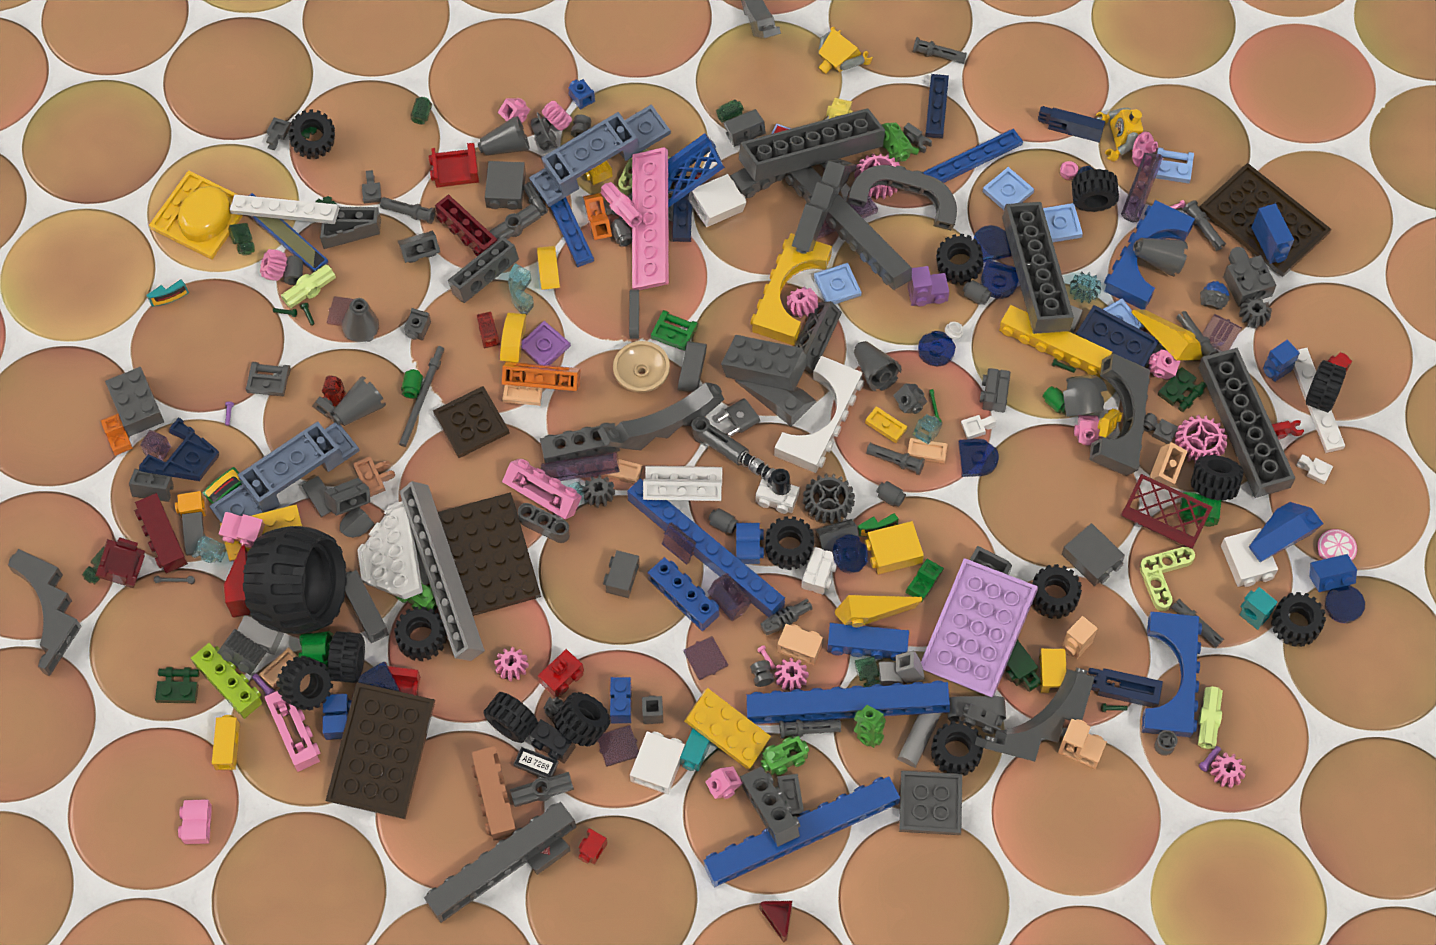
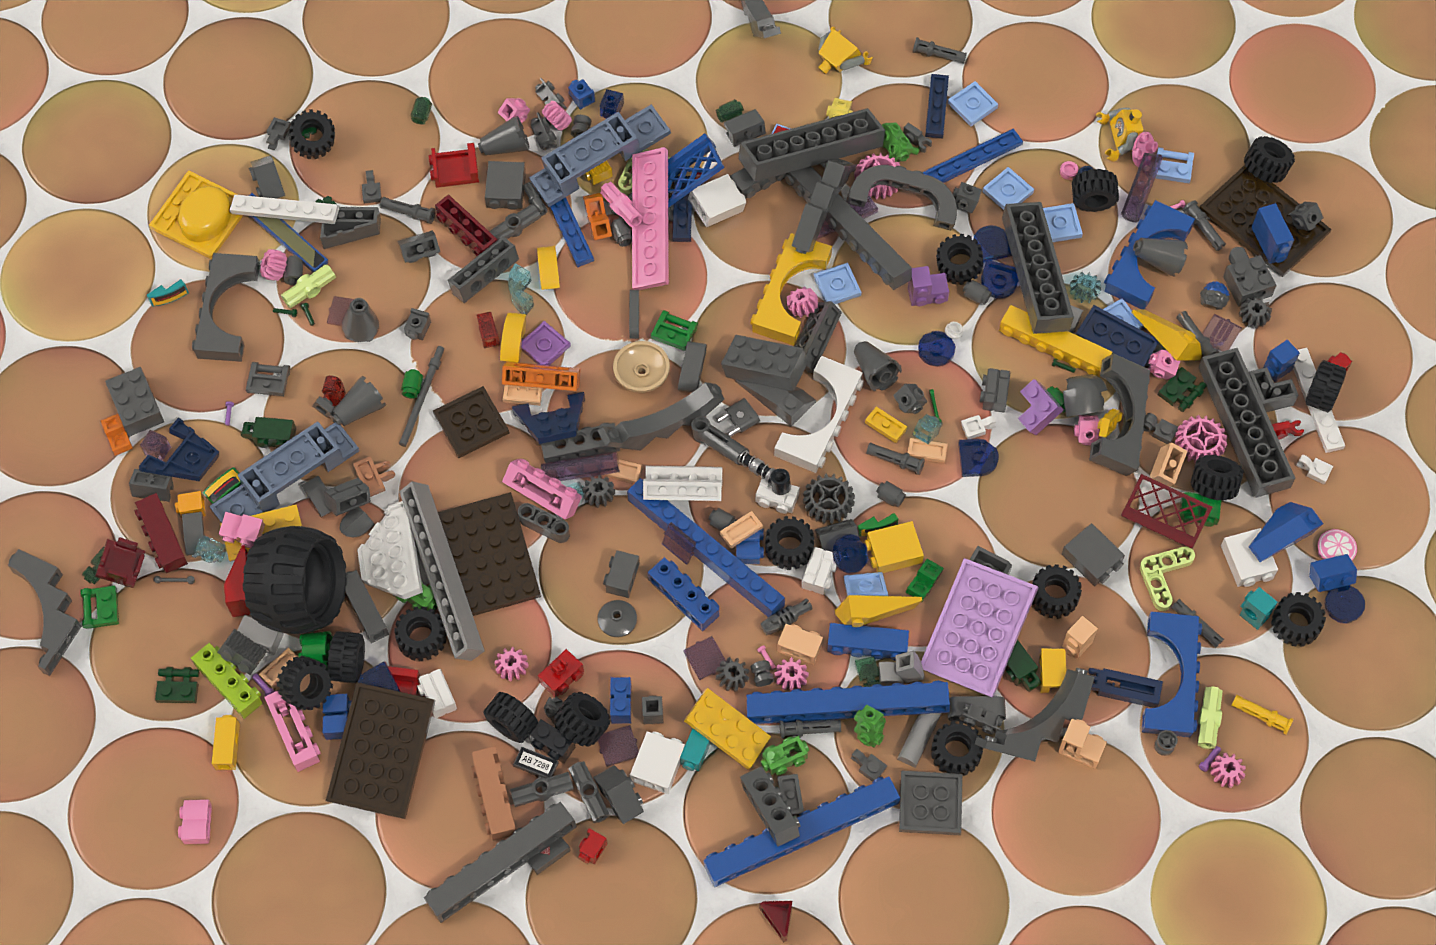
clear green plate [228,223,255,256] -> none
bright pink brick [706,766,743,799] -> none
clear purple brick [707,573,751,621] -> none
dark blue hinge [1038,106,1105,143] -> none
dark green piece [1101,703,1128,712] -> none
none -> green plate [80,586,119,629]
none -> dark grey arch [192,253,260,362]
none -> dark green brick [241,417,296,448]
none -> dark grey brick [249,155,285,199]
none -> white brick [417,669,457,718]
none -> dark blue wing [512,392,585,444]
none -> dark grey hinge [535,78,567,109]
none -> dark grey piece [568,761,610,823]
none -> dark grey brick [593,765,644,824]
none -> dark grey dish [598,600,637,637]
none -> clear blue brick [599,89,624,119]
none -> dark grey gear [715,657,749,691]
none -> light nougat tile [720,511,763,548]
none -> light blue tile [844,572,888,596]
none -> dark grey plate [851,749,887,782]
none -> light blue plate [948,81,998,127]
none -> dark grey brick [952,182,982,213]
none -> medium lavender brick [1018,379,1064,435]
none -> yellow pin [1231,695,1294,735]
none -> black tyre [1244,136,1295,183]
none -> dark grey brick [1249,367,1298,412]
none -> dark grey brick [1290,201,1324,231]

